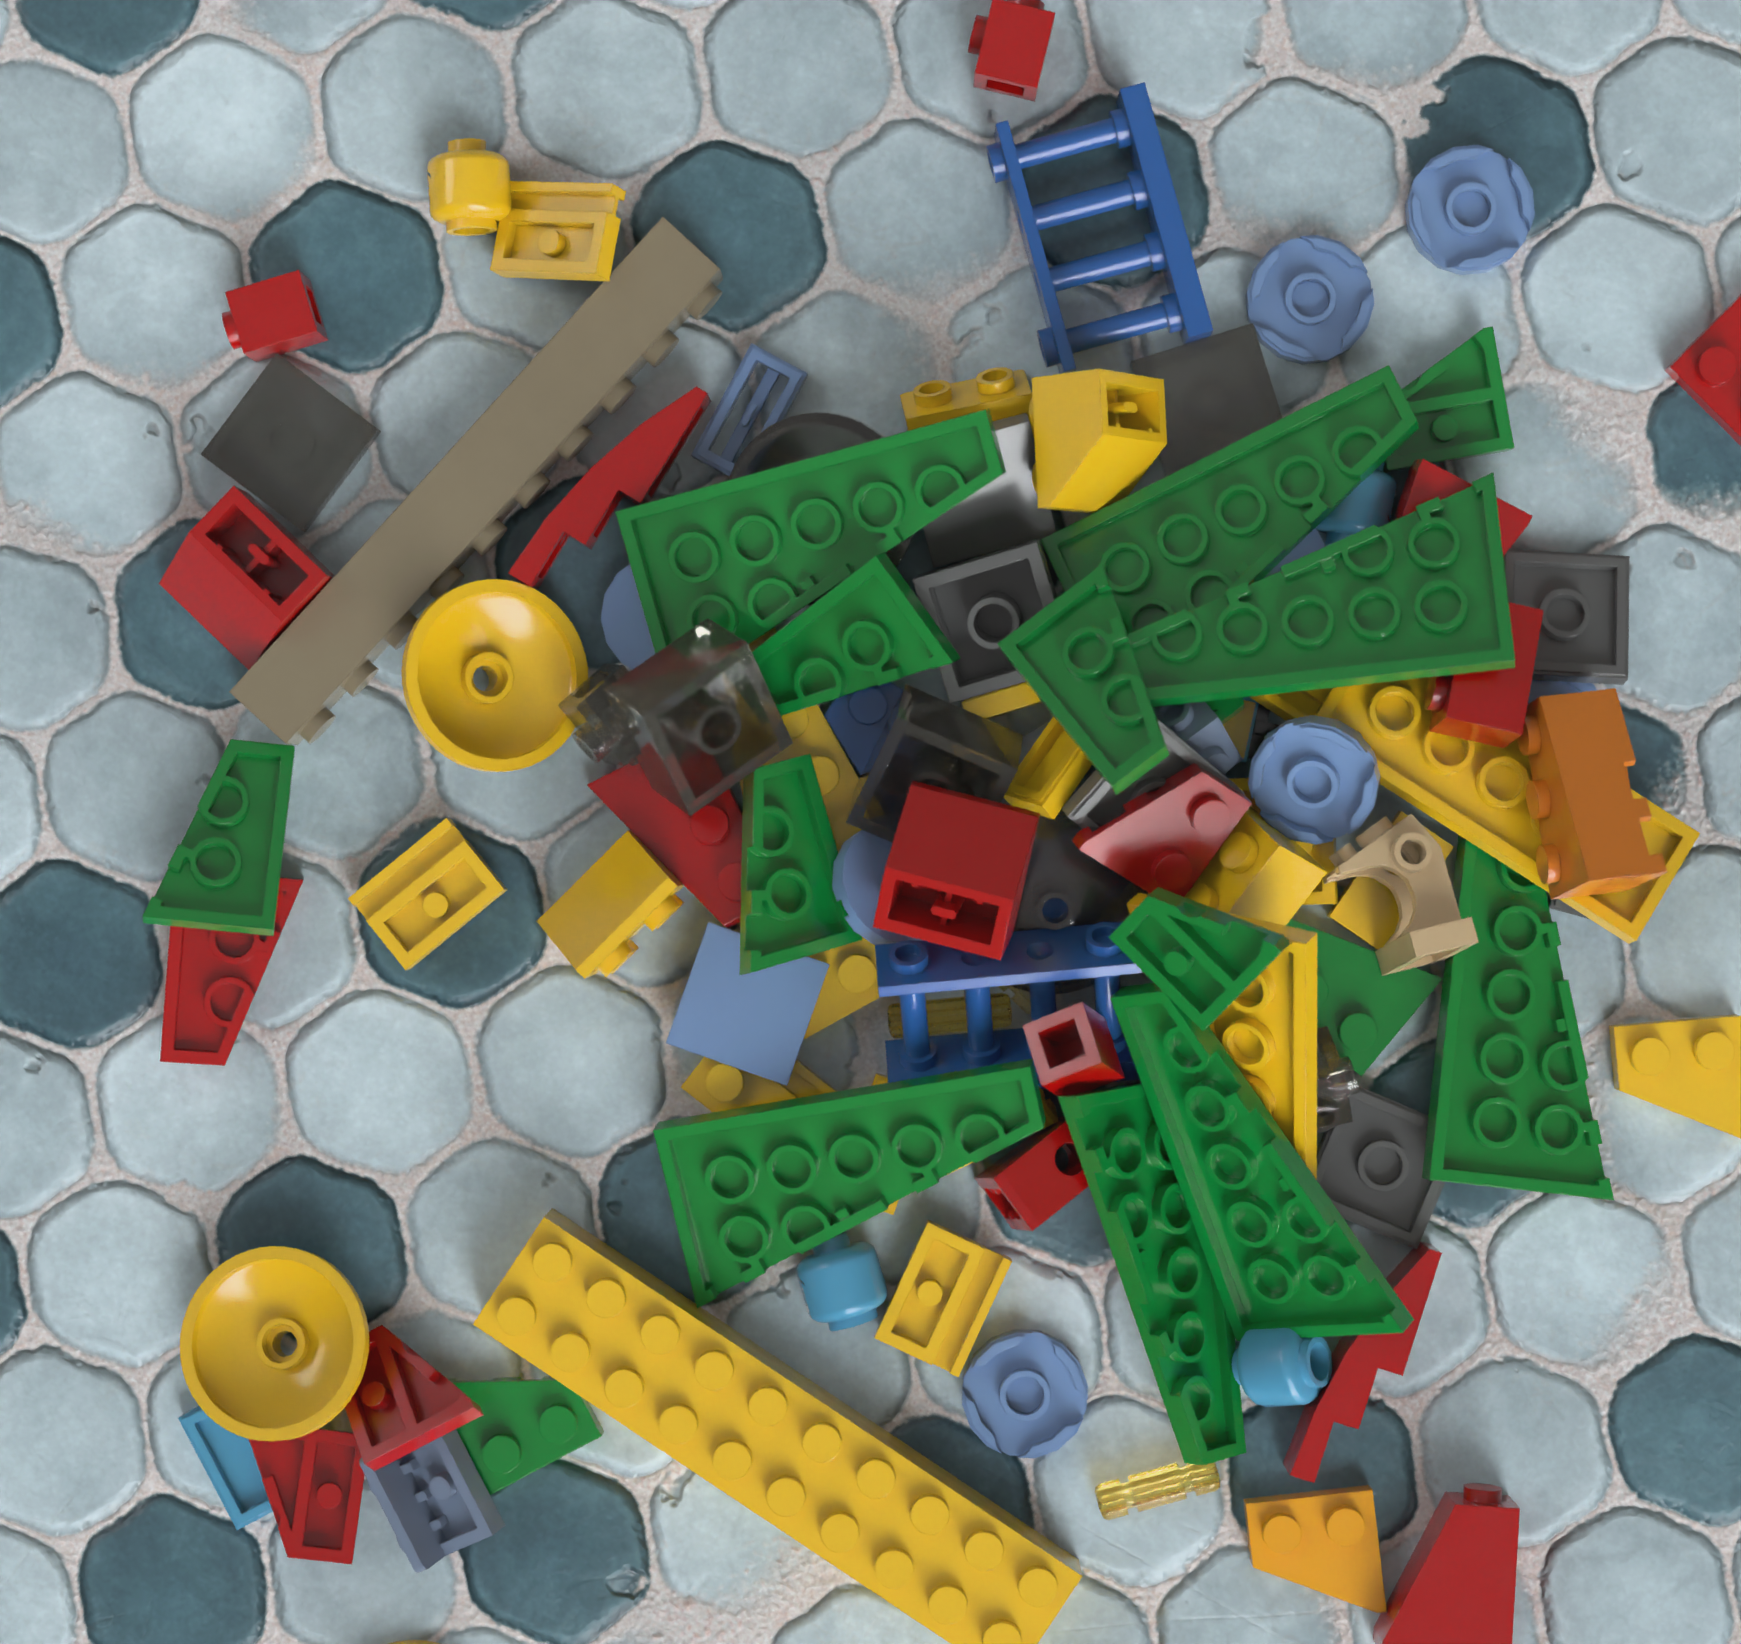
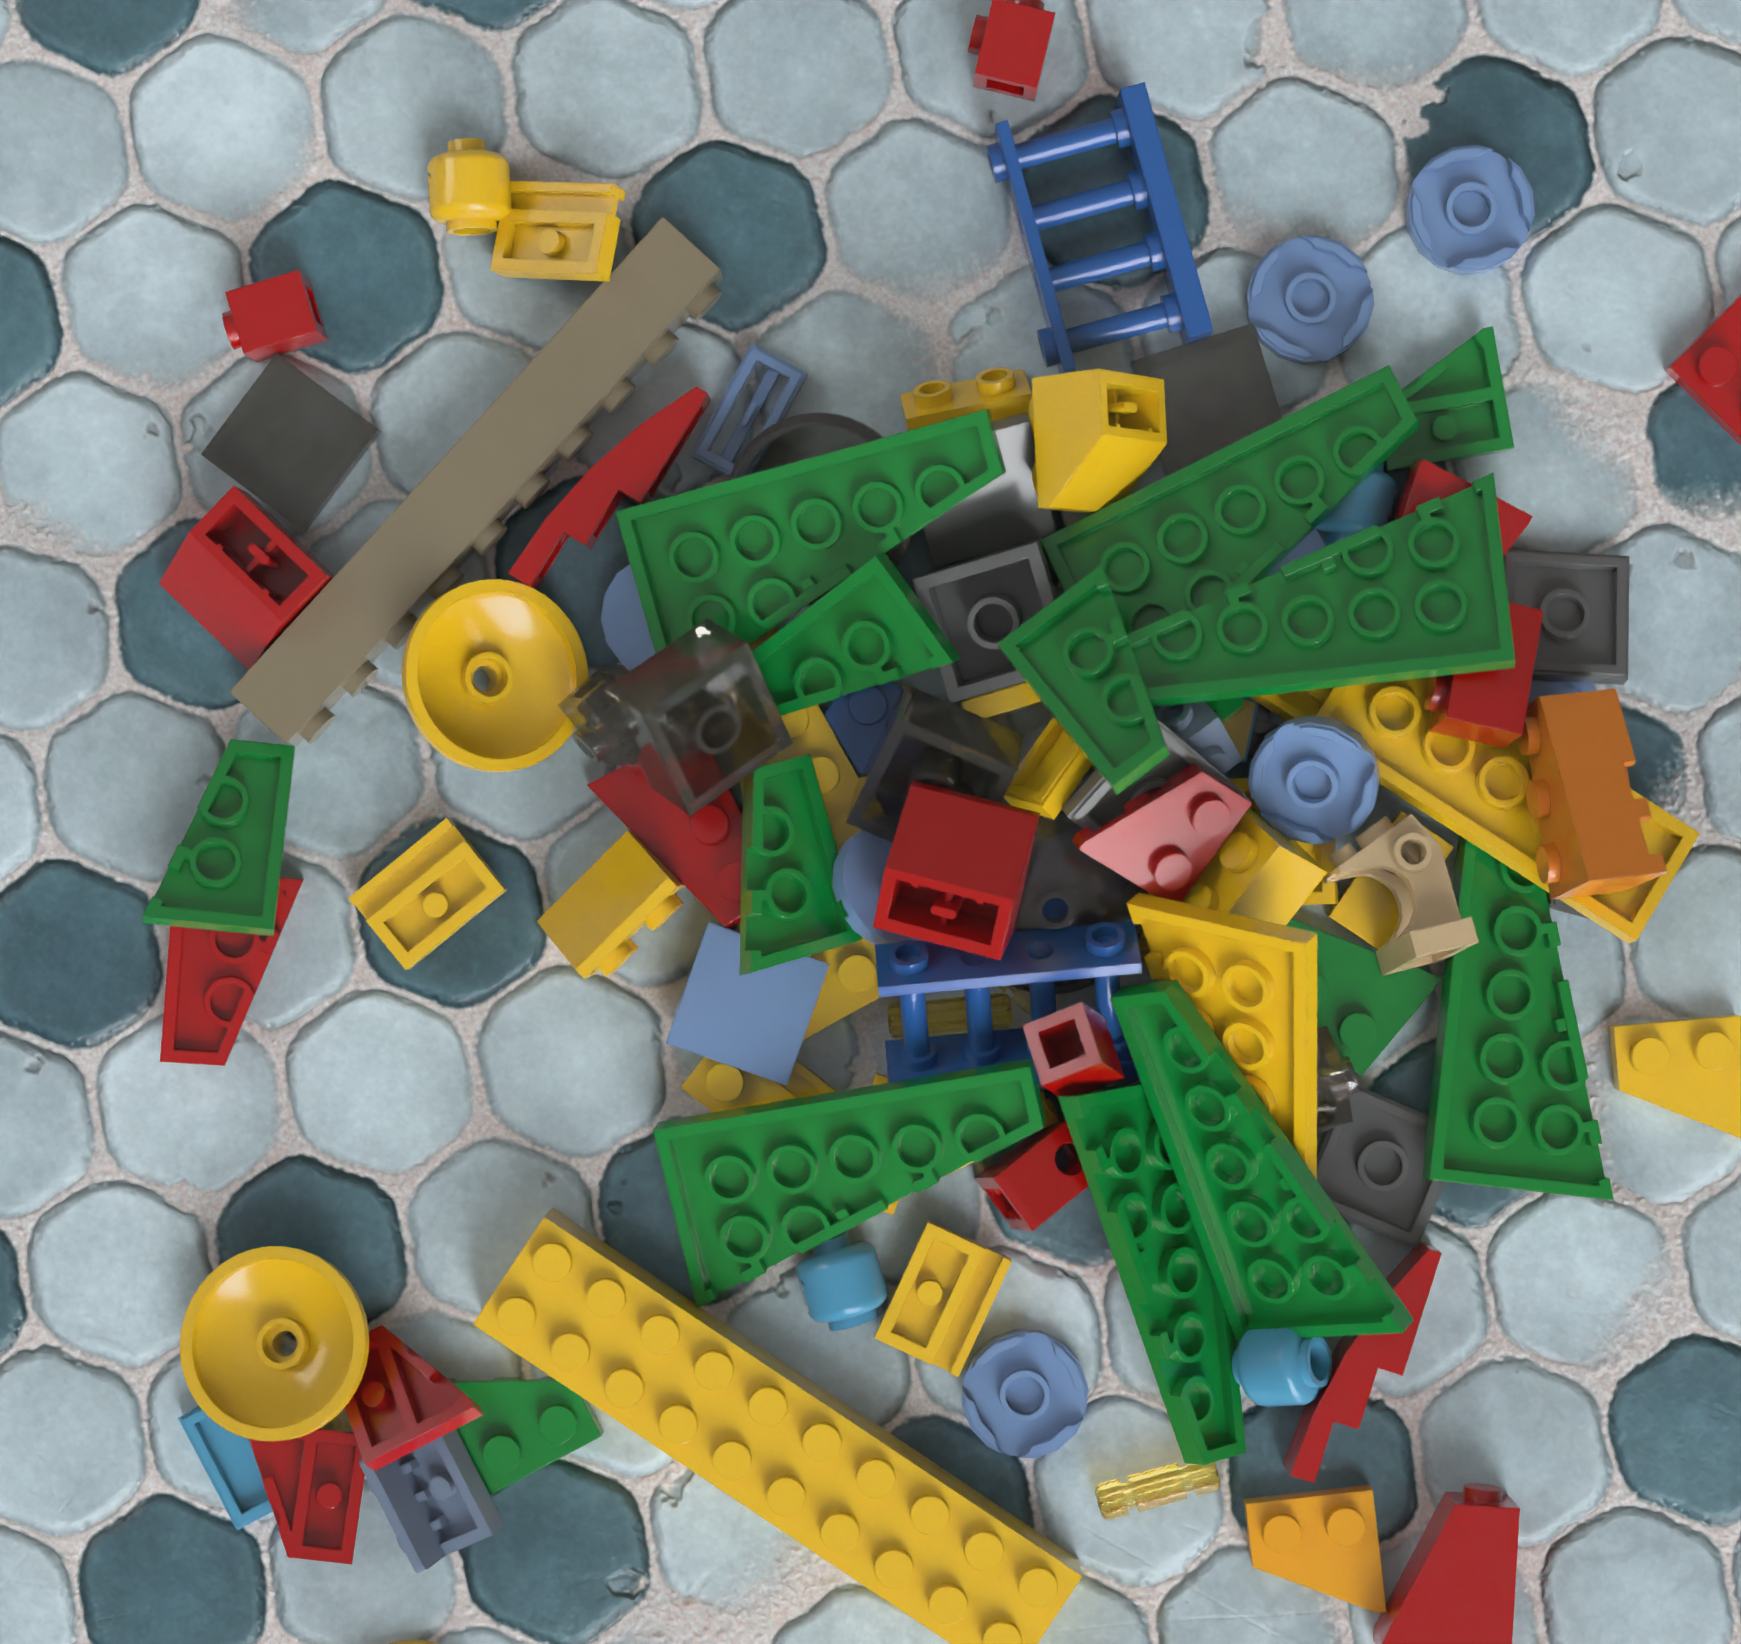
green wing [1109,887,1291,1031] -> none

